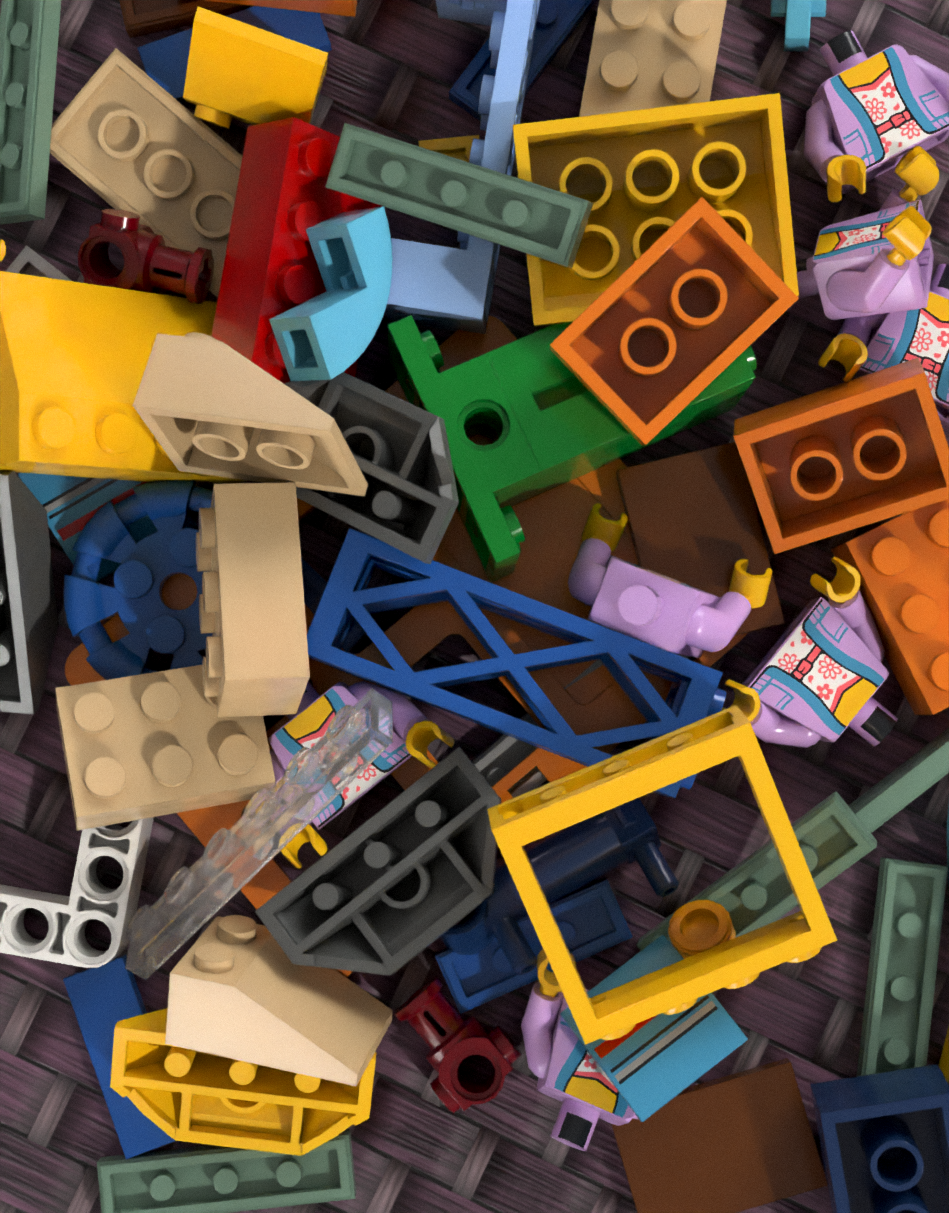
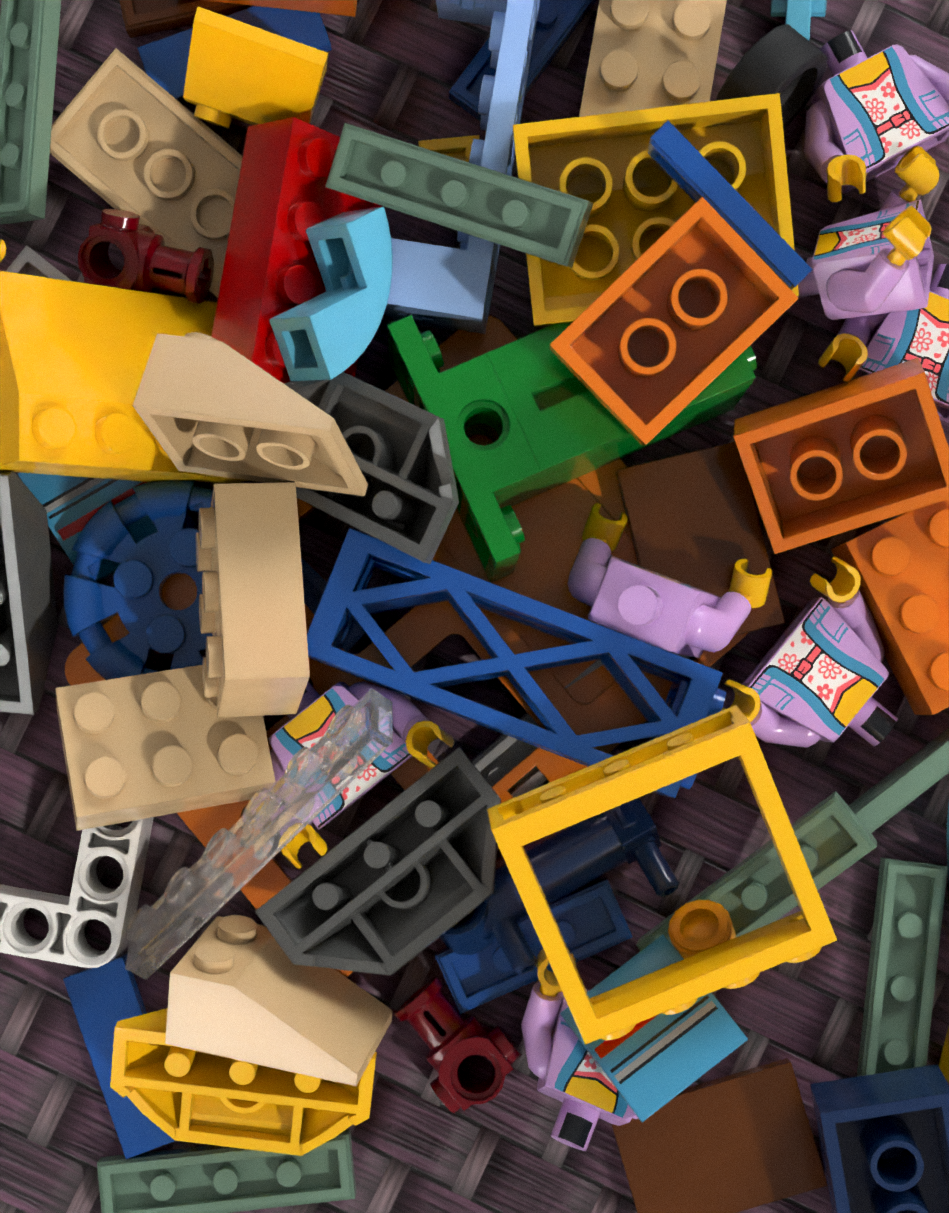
none -> blue tile [648,120,813,290]
none -> black tyre [715,24,828,131]

